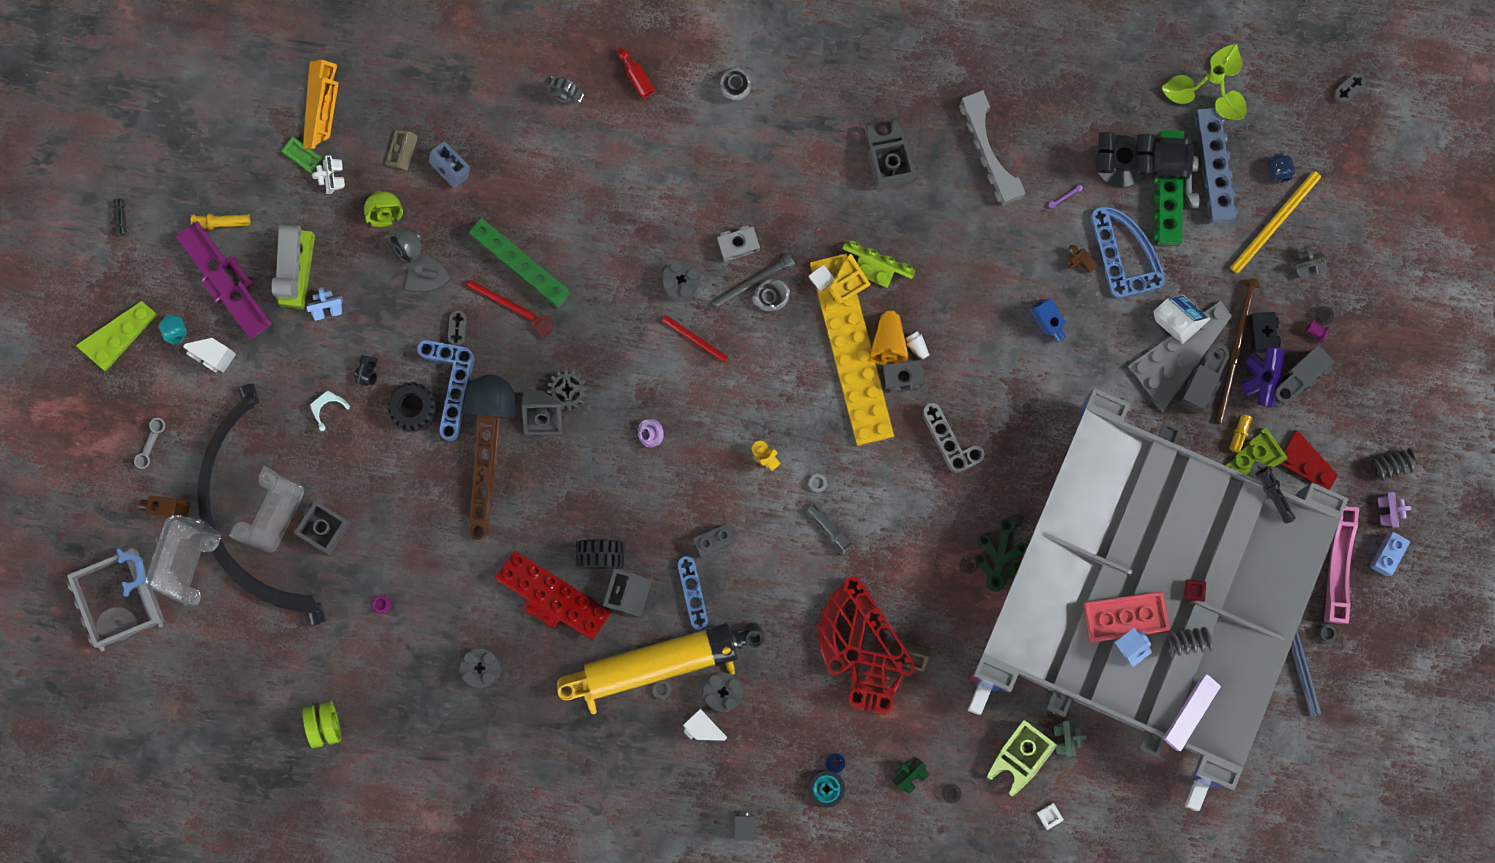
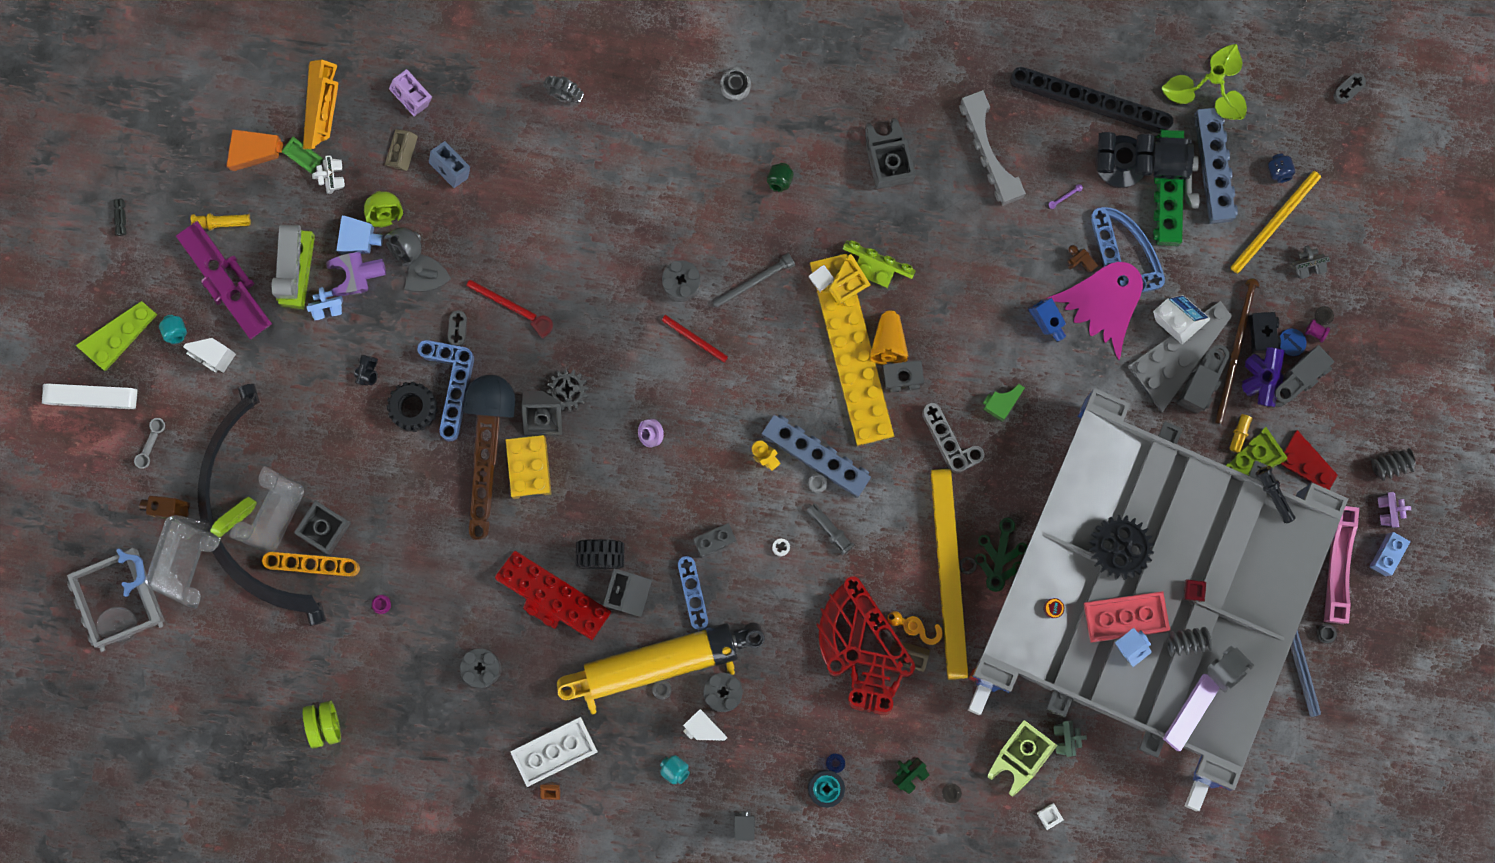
light aqua helmet [310,391,350,431] -> none
green brick [469,218,570,308] -> none
red wheel [618,47,656,99] -> none
light grey brick [717,225,760,262] -> none
light grey hair [752,279,790,311] -> none
white cone [905,331,930,360] -> none
none -> white beam [42,384,138,409]
none -> lime beam [210,496,257,537]
none -> orange slope [227,130,283,171]
none -> light orange beam [262,552,360,577]
none -> medium lavender connector [326,252,386,296]
none -> light blue torso [336,215,383,255]
none -> lavender brick [389,69,432,117]
none -> yellow piece [506,435,552,499]
none -> white plate [511,717,598,787]
none -> dark orange slope [540,782,560,800]
none -> teal head [660,755,690,785]
none -> sand blue brick [761,415,871,498]
none -> dark green head [767,163,794,192]
none -> white bush [772,538,790,557]
none -> light orange piece [887,611,943,645]
none -> yellow beam [931,469,968,680]
none -> bright green arch [983,384,1025,422]
none -> black beam [1010,67,1174,133]
none -> dark red tile [1043,598,1065,618]
none -> dark pink piece [1046,262,1143,360]
none -> black gear [1089,515,1154,580]
none -> dark grey brick [1208,646,1254,693]
none -> blue piece [1279,328,1307,357]

